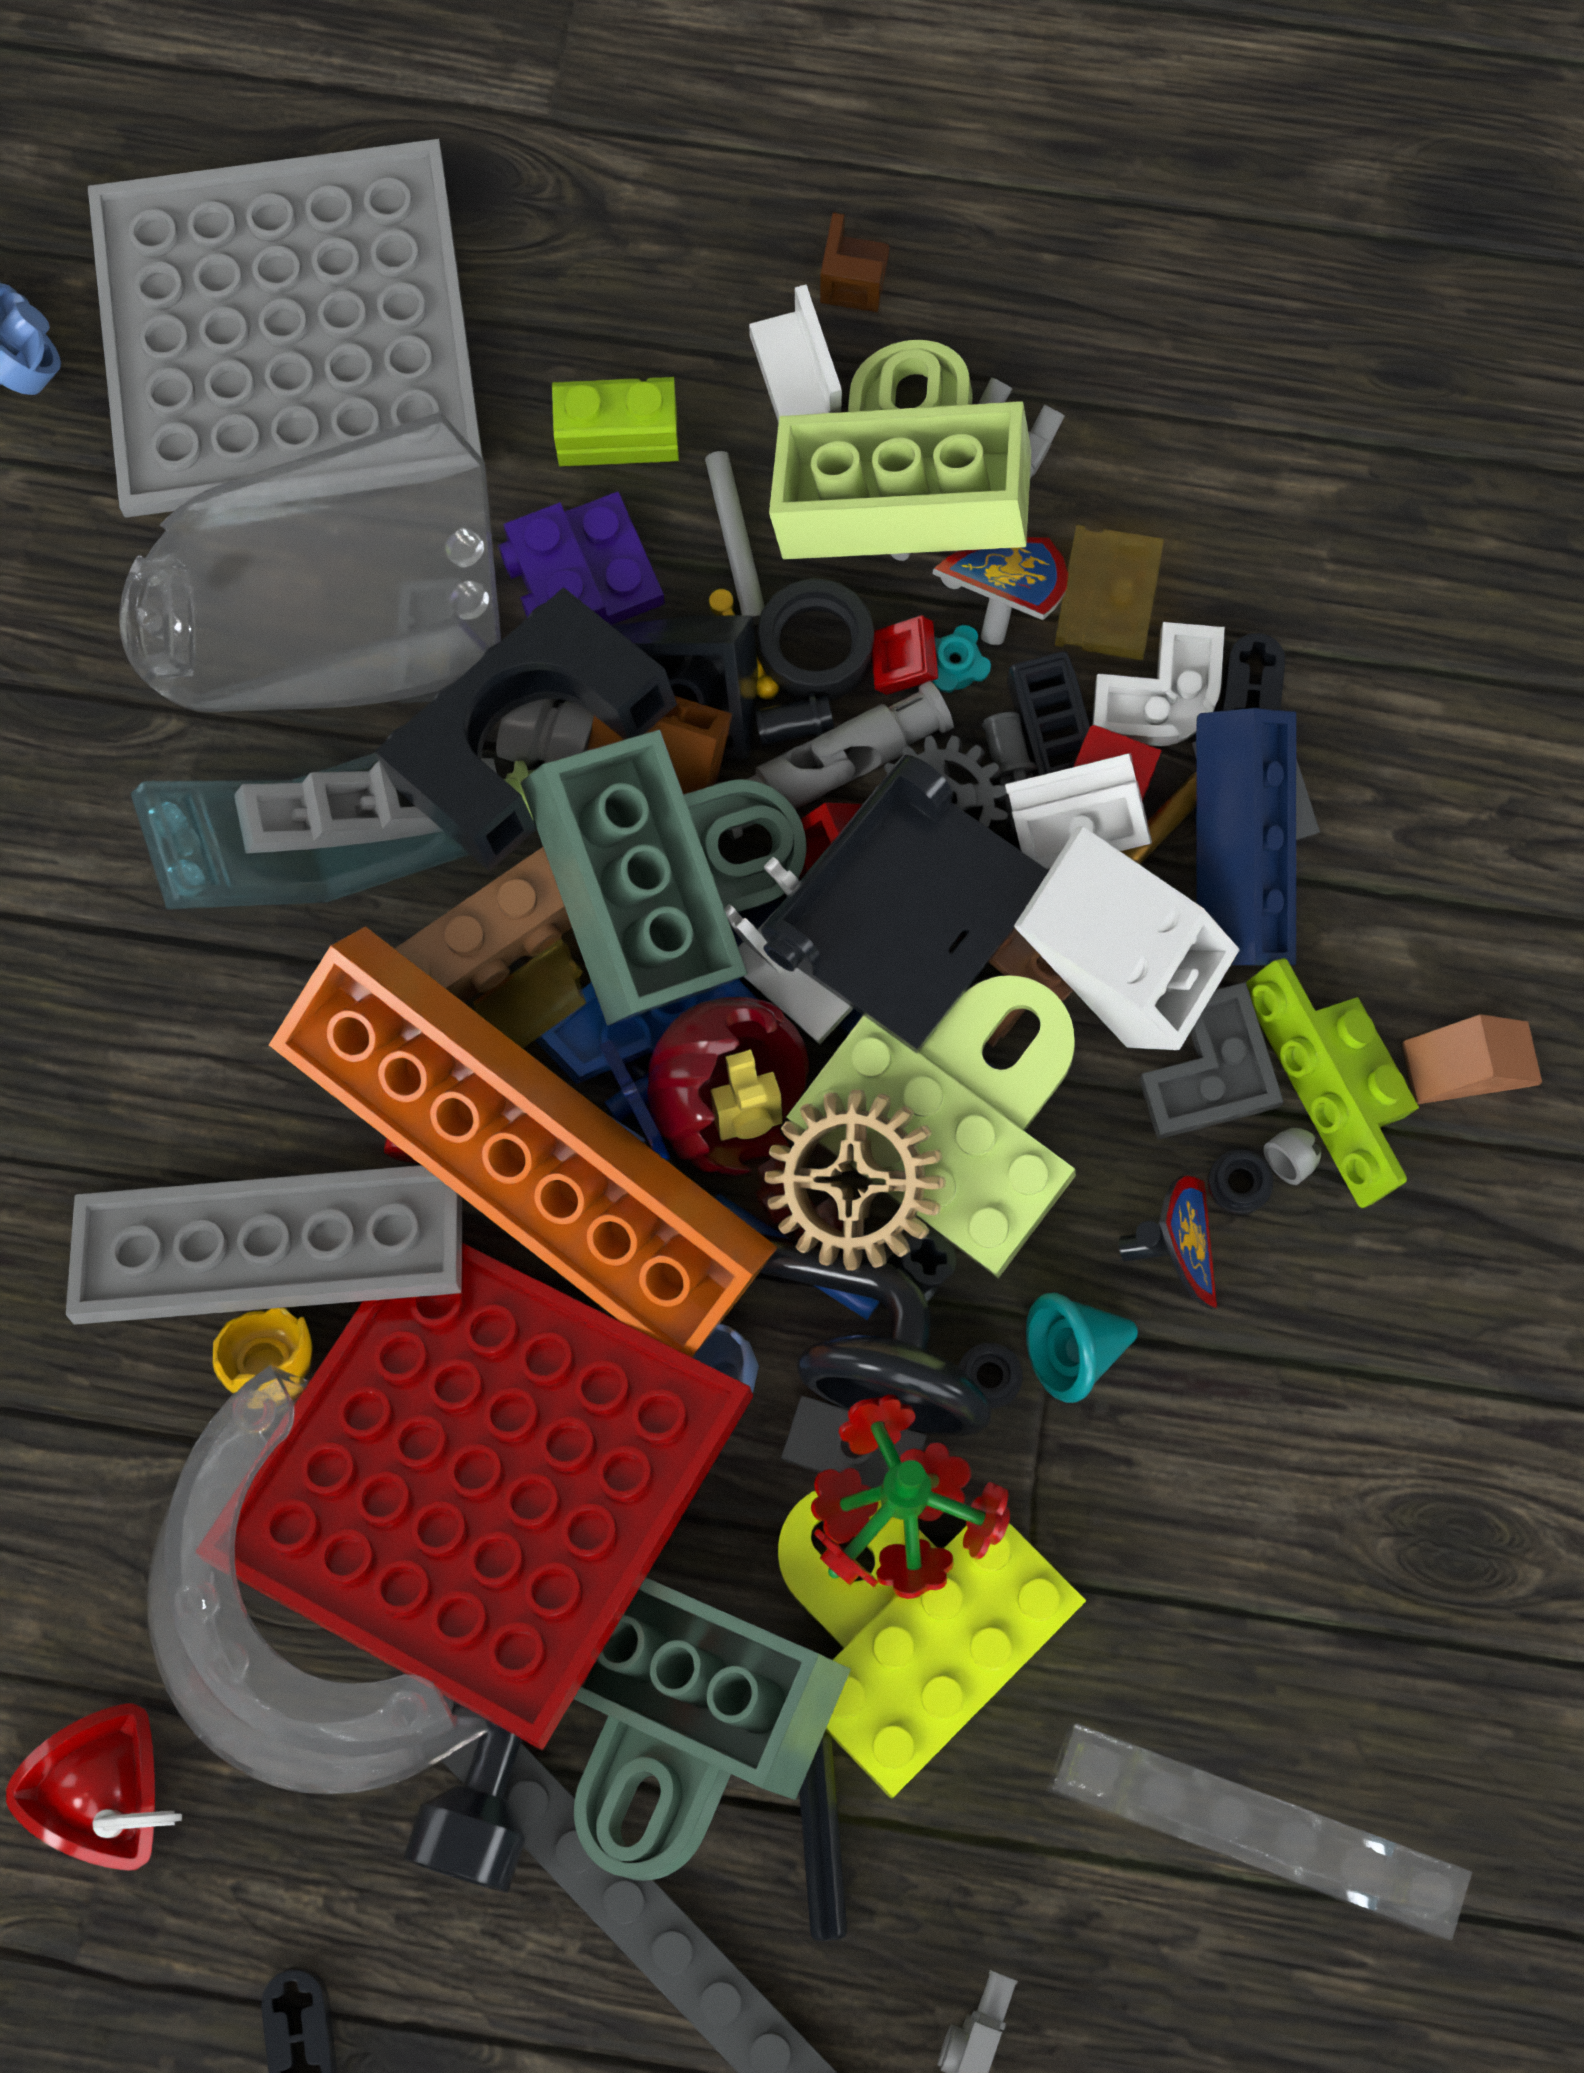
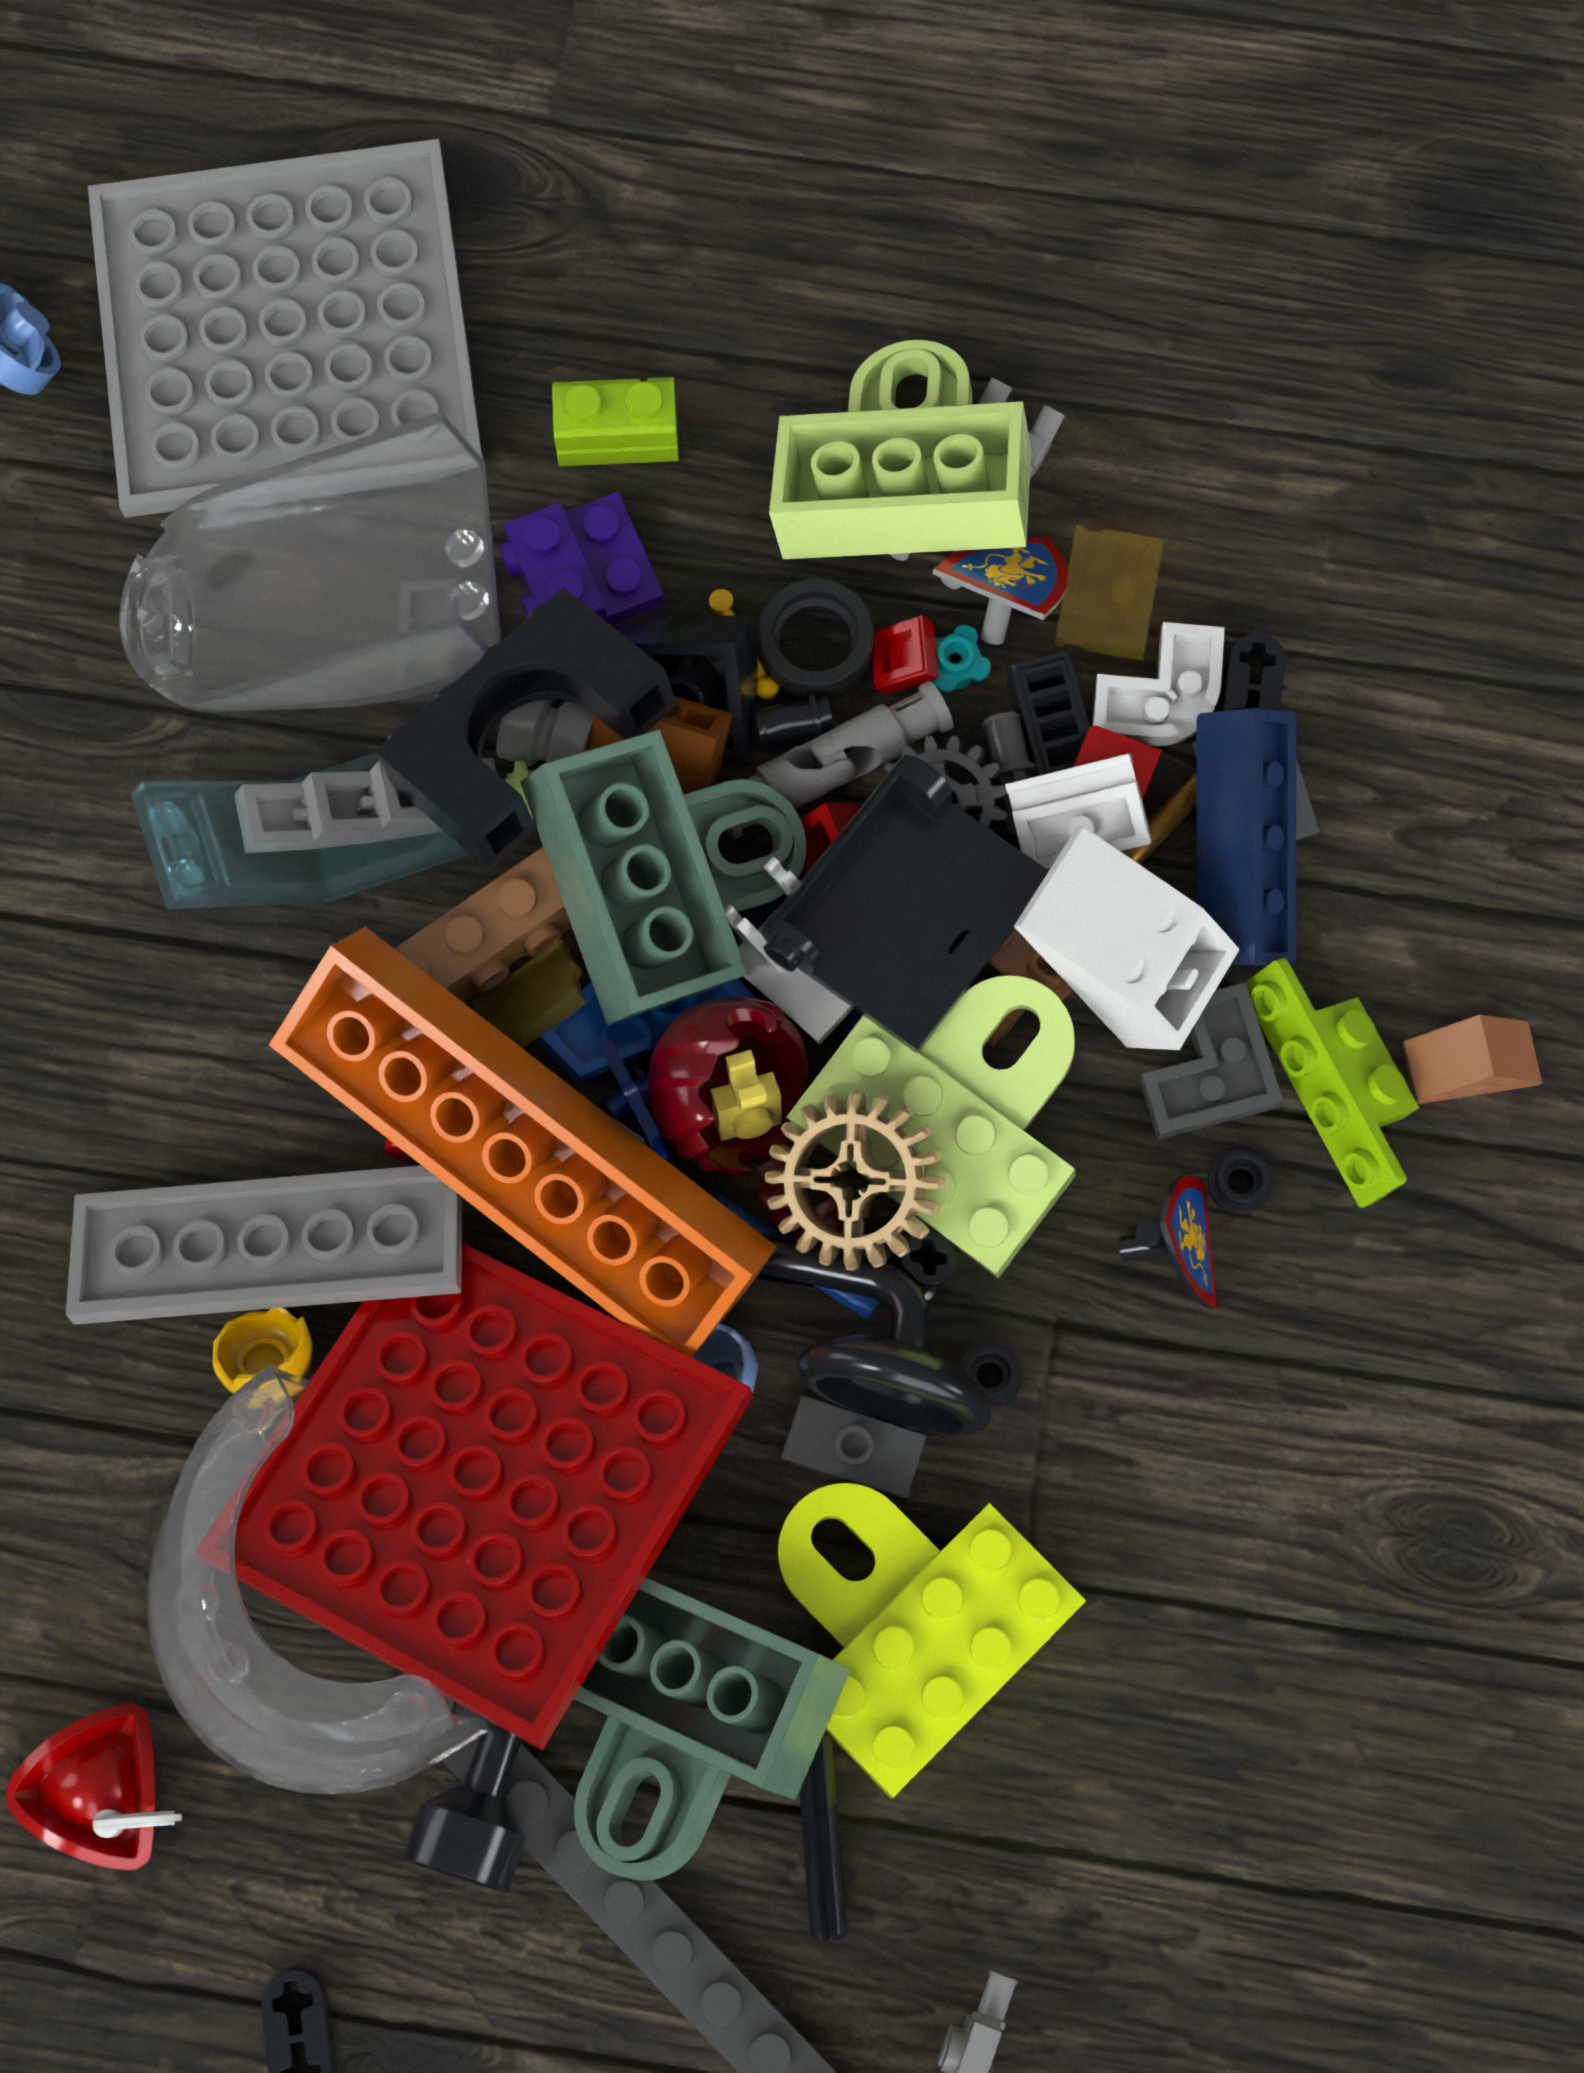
light grey bar [705,451,765,626] -> none
white panel [749,285,842,423] -> none
red plant [811,1394,1010,1599] -> none
reddish brown panel [820,212,890,312] -> none
teal hat [1025,1293,1138,1403] -> none
clear arch [1047,1723,1472,1940] -> none
light grey hinge [1264,1128,1321,1185] -> none

